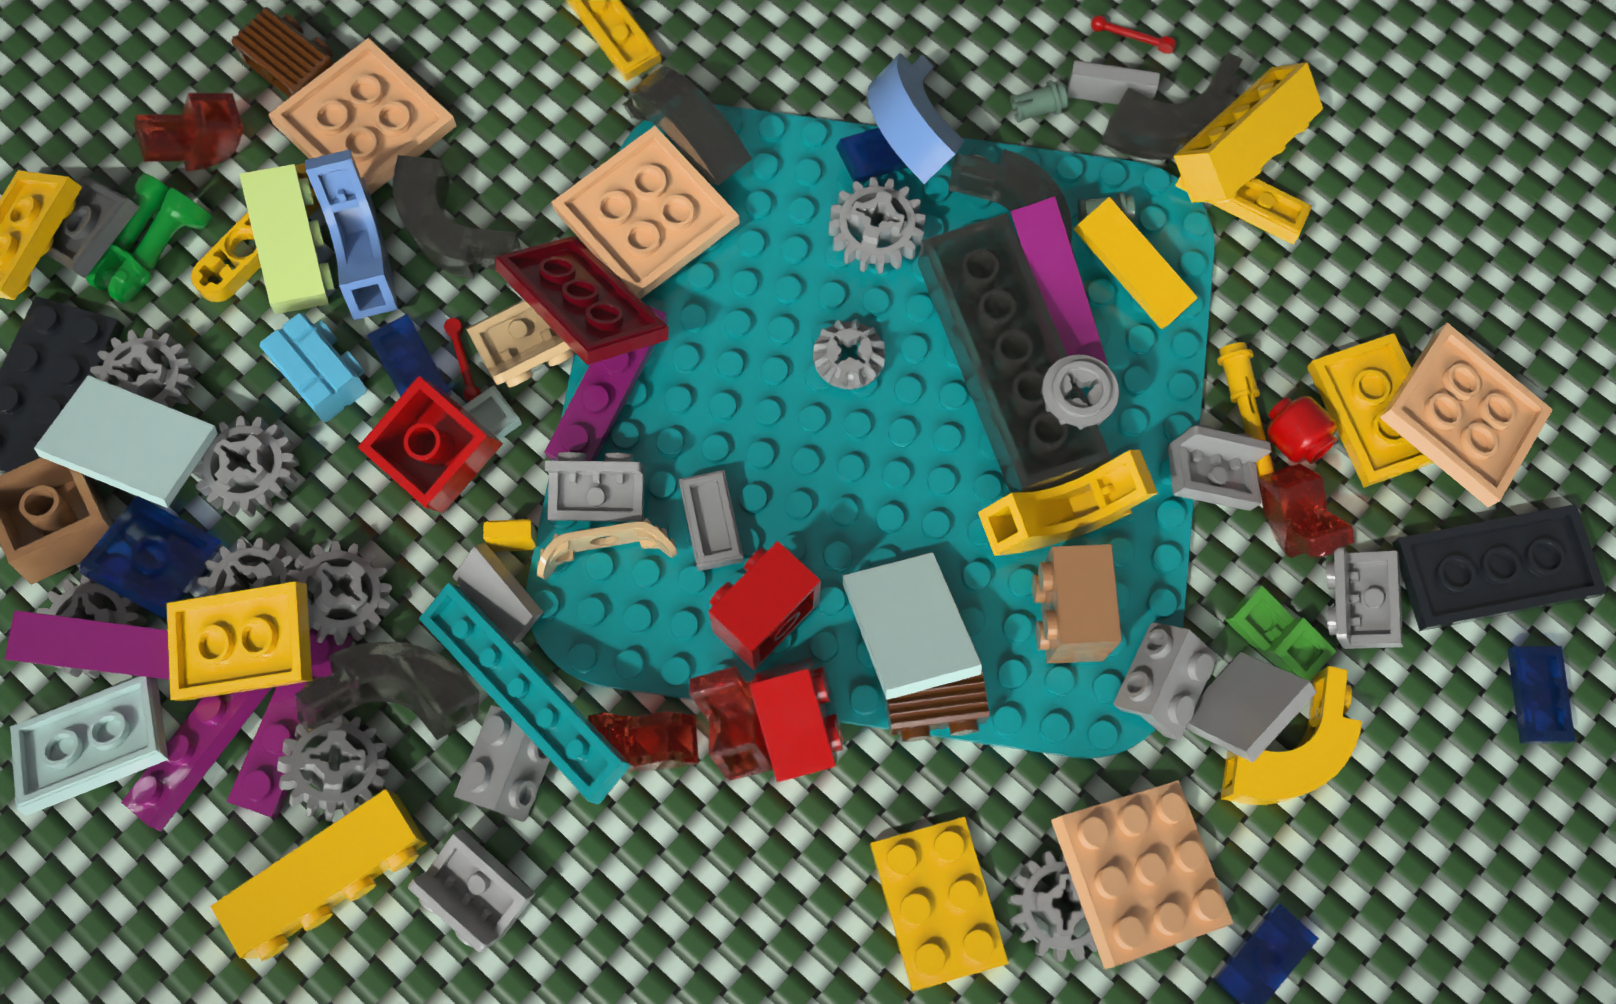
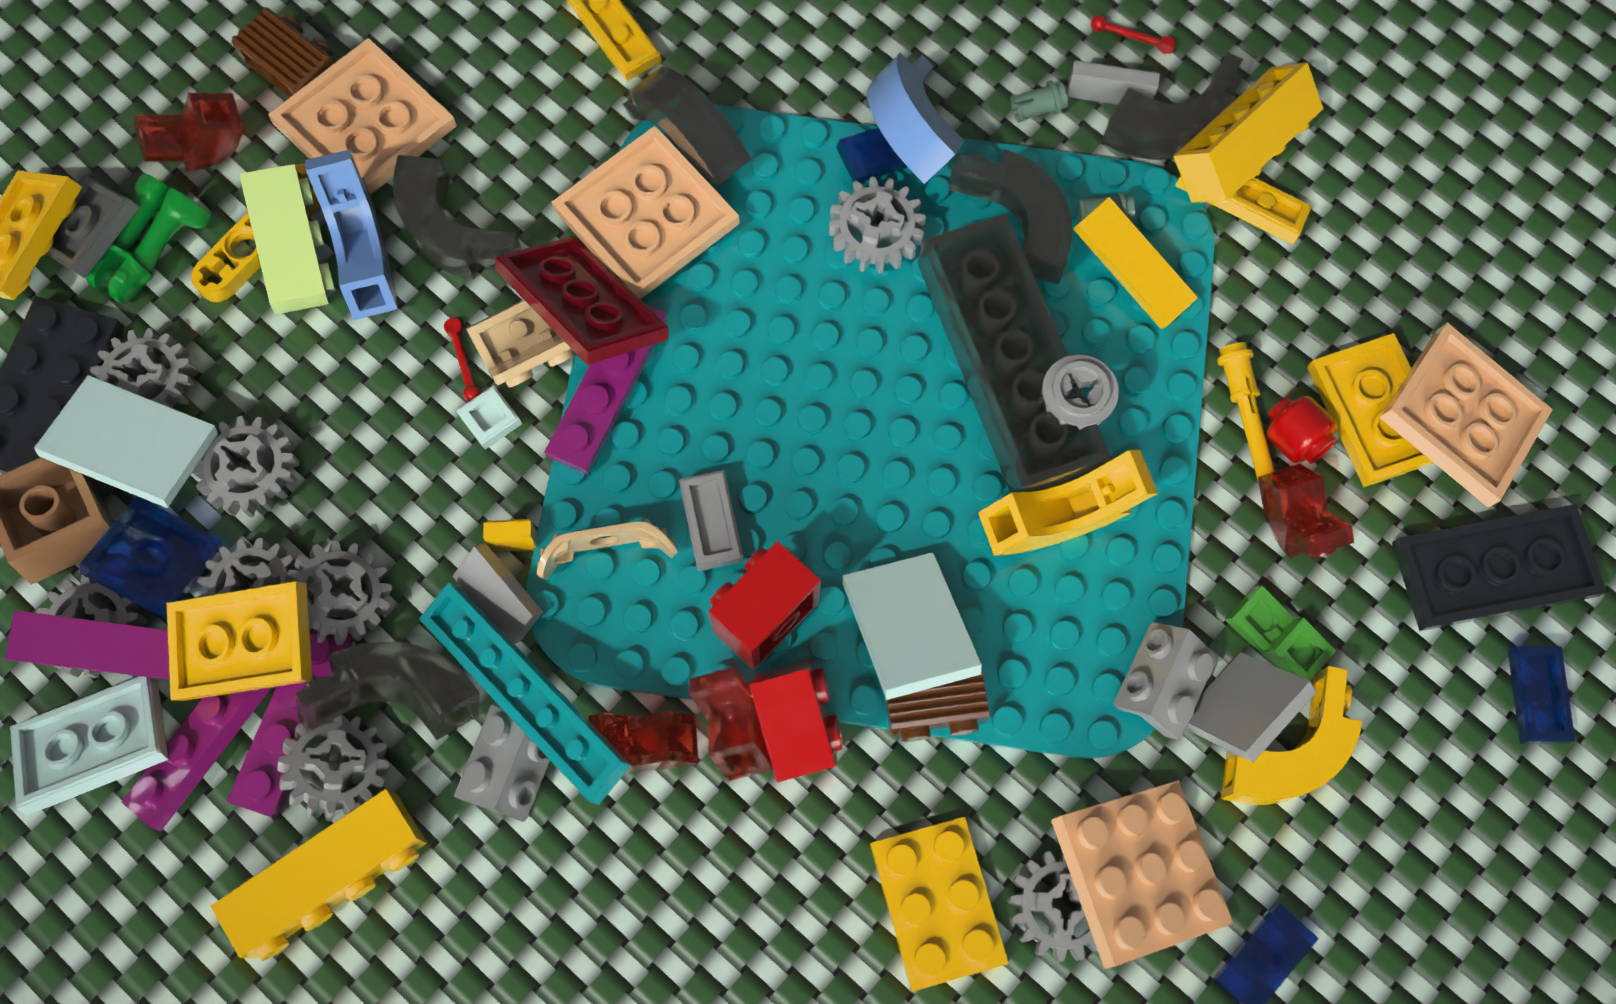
medium azure brick [259,312,367,423] -> none
red brick [358,376,503,513] -> none
clear blue plate [367,314,452,396] -> none
light grey bracket [408,829,535,952] -> none
light grey bracket [545,452,645,522] -> none
light grey gear [813,319,885,389] -> none
magenta tile [1010,196,1109,384] -> none
medium nougat brick [1032,544,1121,664] -> none
light grey bracket [1168,425,1271,511] -> none
light grey bracket [1326,547,1403,649] -> none

